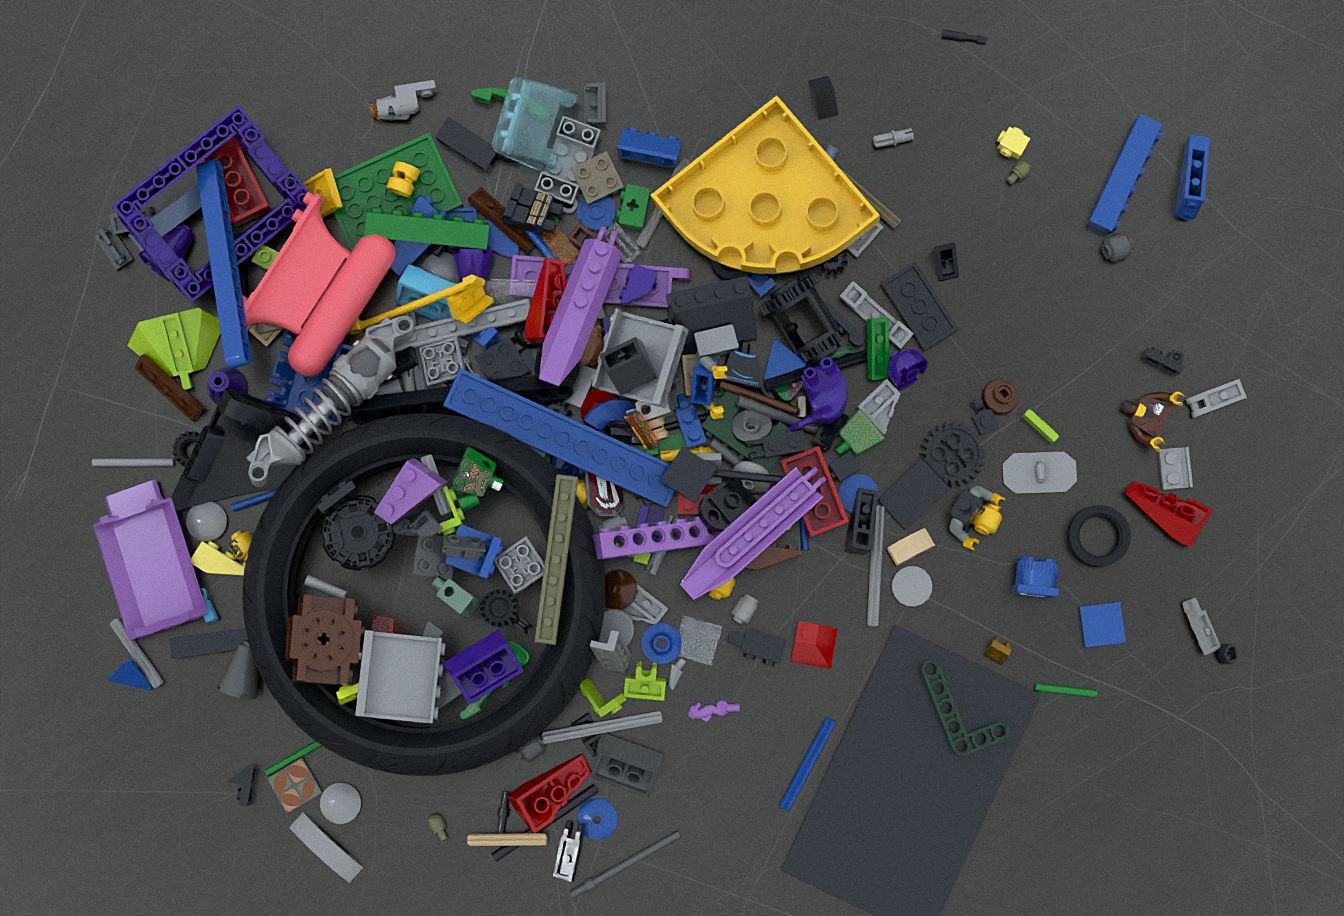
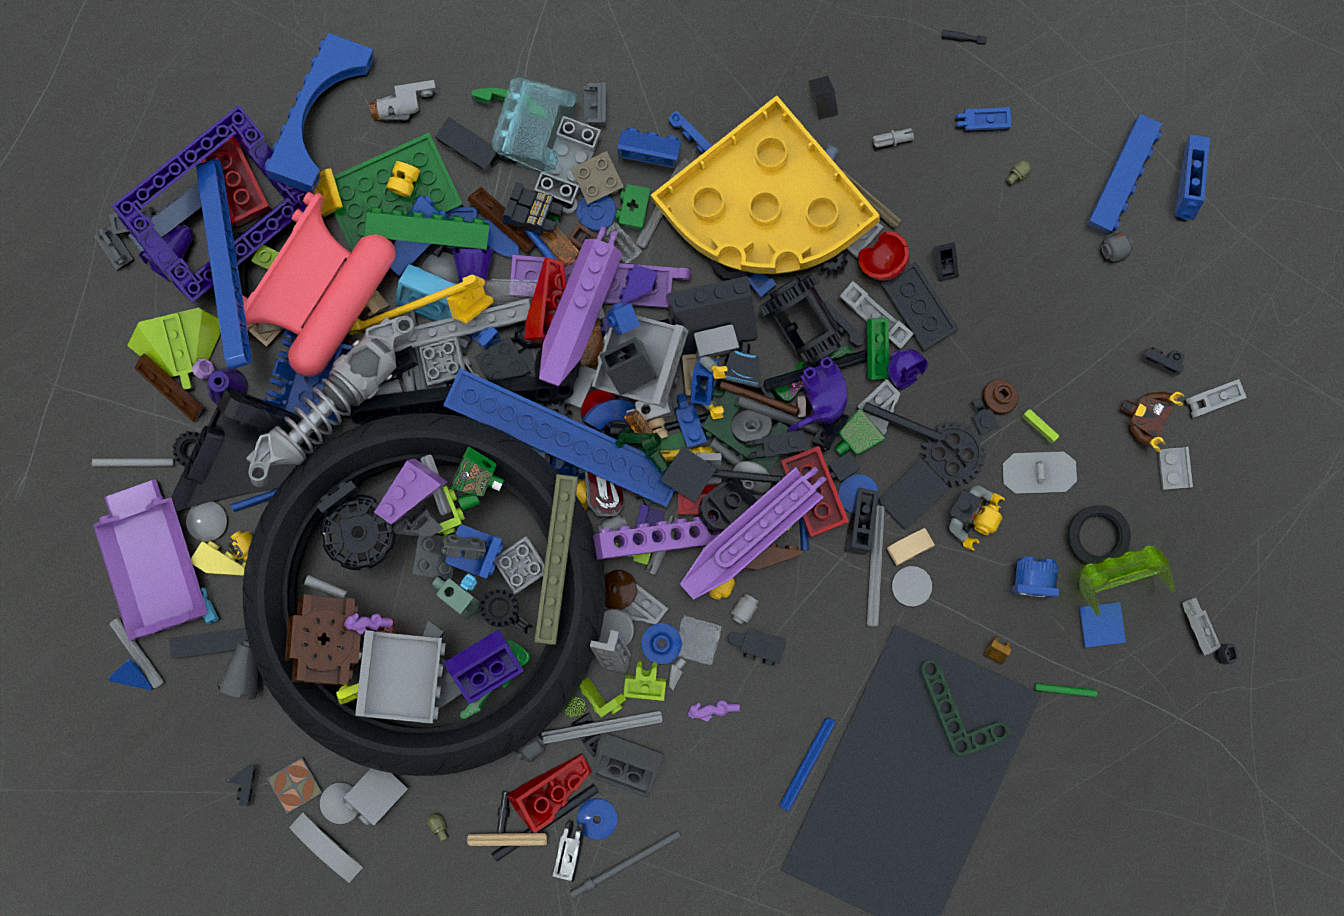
green bar [265,741,322,777] -> none
blue piece [764,340,807,380] -> none
red slope [790,621,838,669] -> none
light yellow brick [997,127,1030,160] -> none
red wedge [1125,481,1213,548] -> none
none -> lavender tile [192,358,214,379]
none -> blue arch [264,33,374,194]
none -> light grey panel [343,768,408,826]
none -> medium lavender animal [344,613,393,635]
none -> tan tile [364,290,389,316]
none -> medium azure bar [460,574,478,591]
none -> clear neon green tile [565,697,586,717]
none -> blue brick [607,301,640,334]
none -> dark green pin [616,427,670,473]
none -> blue hinge [668,110,712,154]
none -> red cylinder [858,231,909,281]
none -> black piece [863,402,942,442]
none -> blue hinge [956,107,1011,131]
none -> clear neon green windscreen [1079,546,1175,616]

